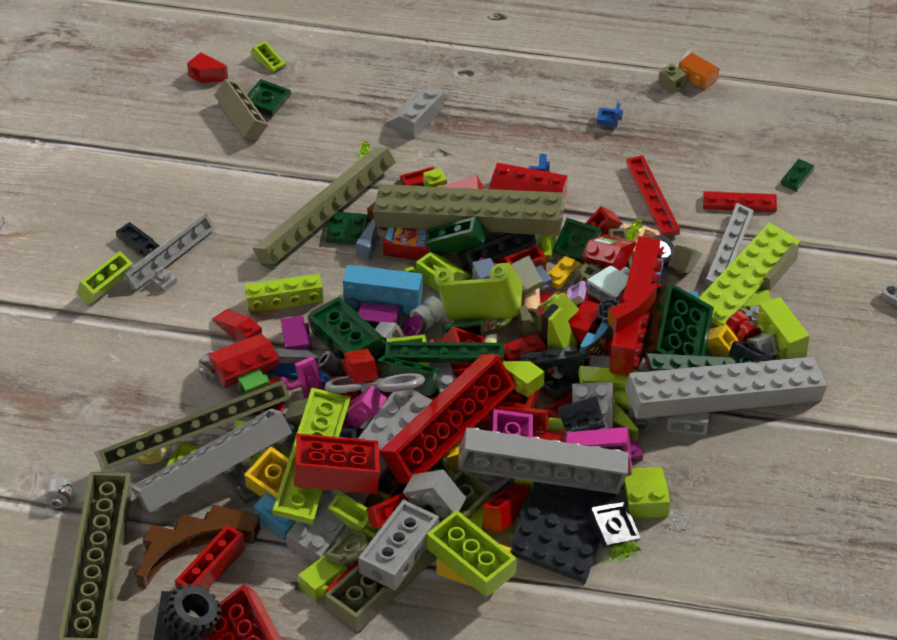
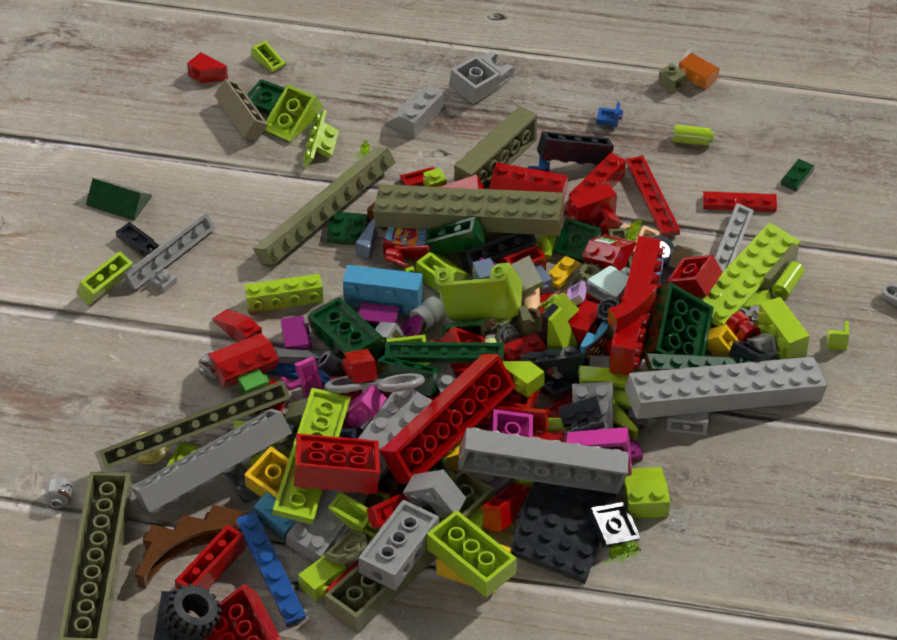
none -> dark green slope [86,178,152,221]
none -> blue plate [236,512,306,627]
none -> lime slope [264,84,323,142]
none -> lime bracket [302,109,339,169]
none -> red plant [384,245,430,271]
none -> light grey brick [449,52,515,104]
none -> olive brick [454,106,537,189]
none -> light grey head [495,324,523,345]
none -> black brick [537,131,614,166]
none -> red brick [567,183,617,223]
none -> red brick [569,153,626,196]
none -> red brick [666,255,723,298]
none -> lime brick [673,124,714,146]
none -> lime brick [772,261,805,300]
none -> lime panel [827,321,849,350]

